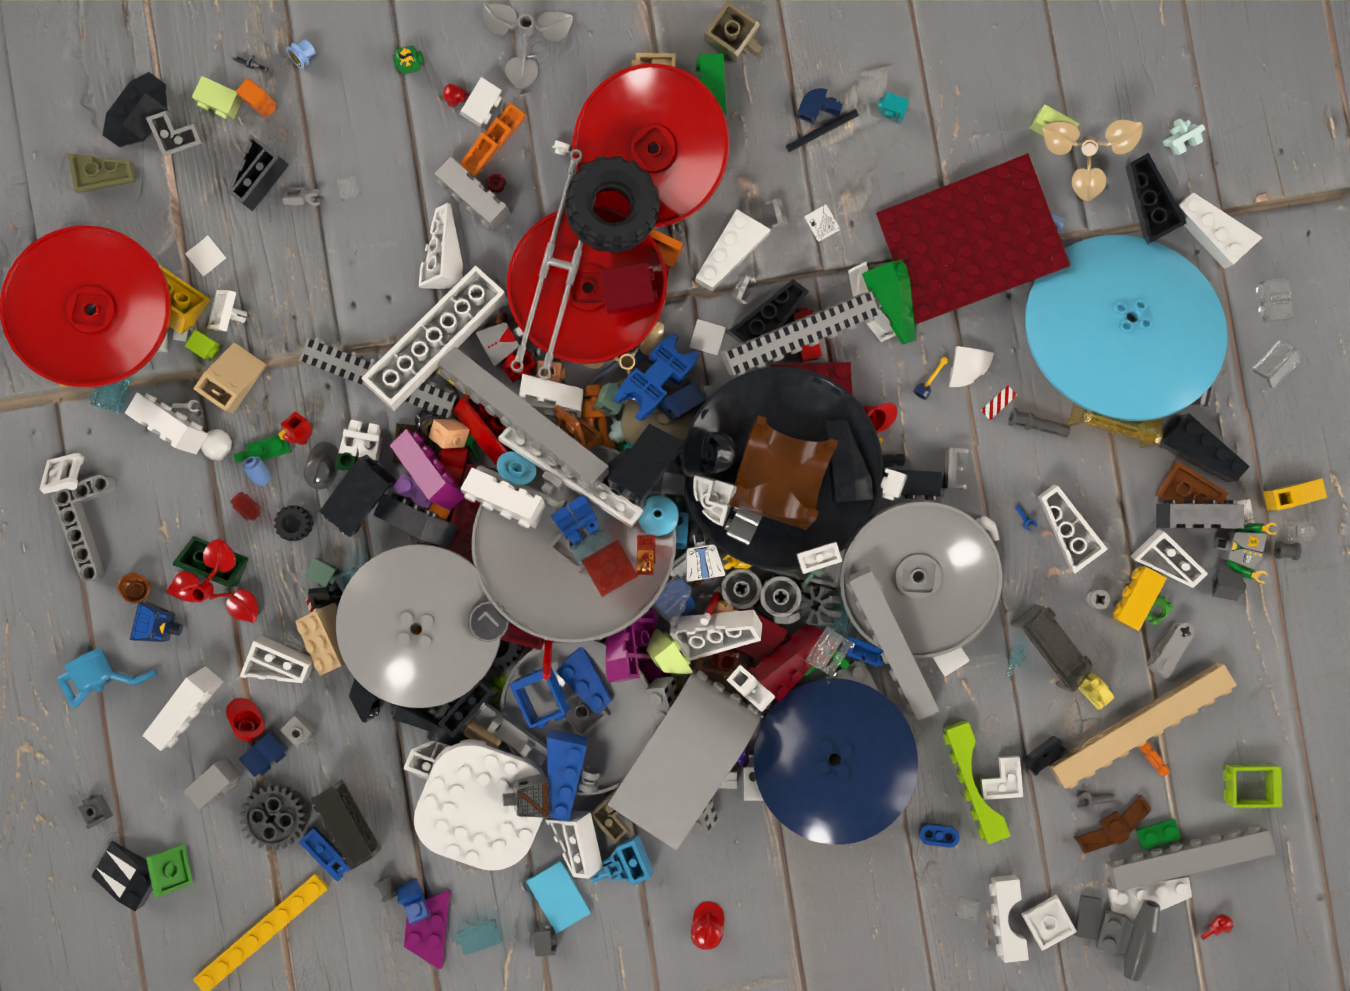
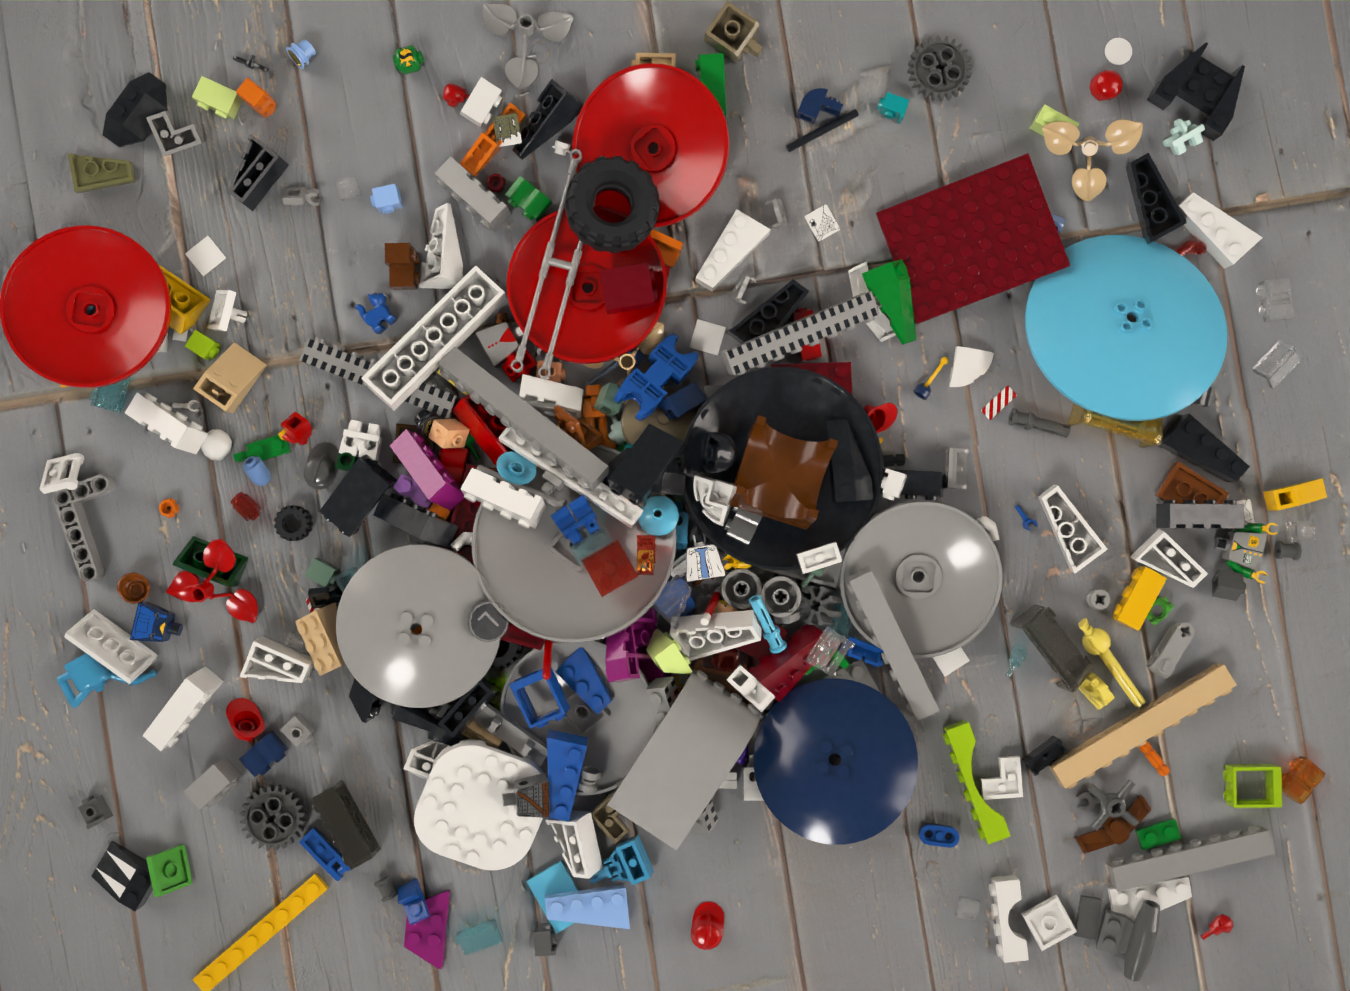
none -> white plate [64,609,158,684]
none -> orange plate [159,498,179,518]
none -> blue animal [355,292,397,334]
none -> light blue brick [370,184,403,214]
none -> reddish brown brick [385,243,420,290]
none -> white arm [450,532,473,552]
none -> sticker [493,113,522,147]
none -> green brick [505,176,552,222]
none -> black wedge [512,79,583,160]
none -> light blue wedge [545,884,630,929]
none -> medium azure pin [749,595,787,654]
none -> dark grey gear [907,36,973,102]
none -> light yellow piece [1078,617,1146,708]
none -> dark grey bar [1087,780,1139,831]
none -> red hair [1089,70,1123,101]
none -> white sticker [1105,38,1132,65]
none -> black wedge [1147,42,1245,141]
none -> clear red arm [1175,240,1207,256]
none -> clear orange brick [1282,756,1325,804]

